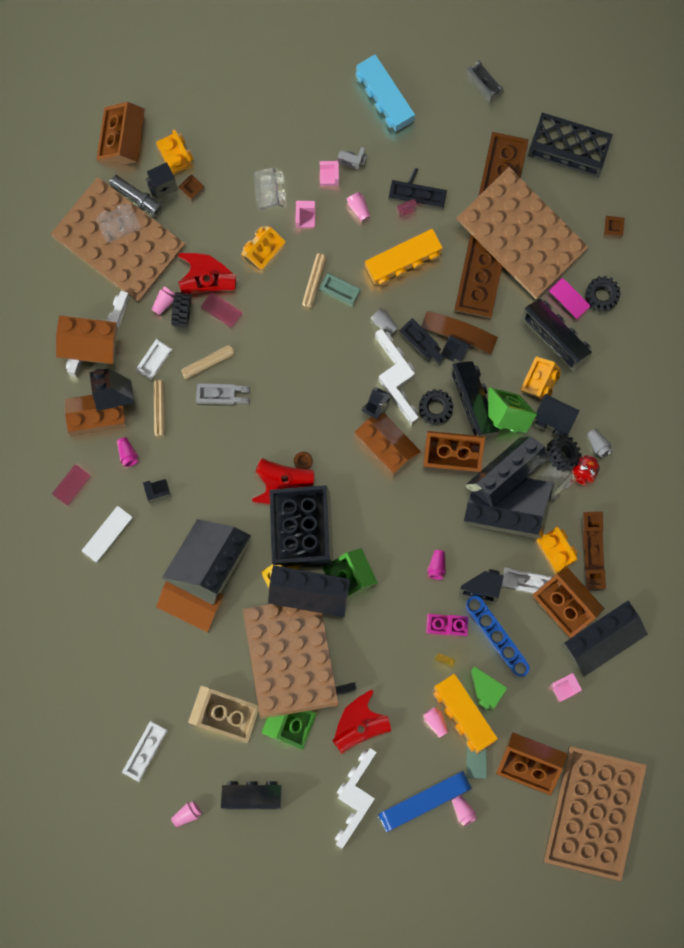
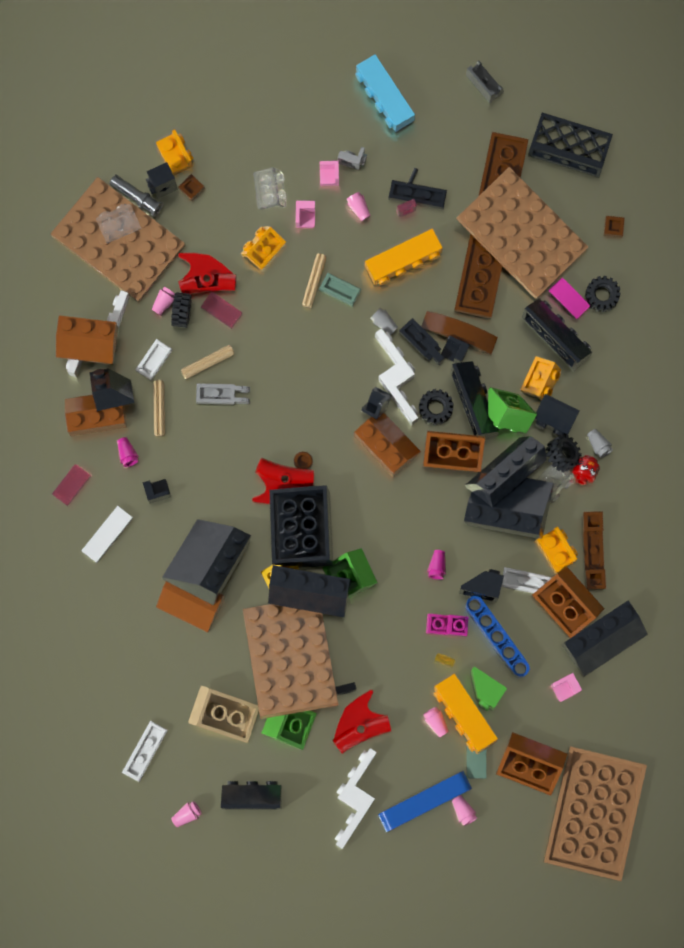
dark orange slope [96,102,145,164] -> none

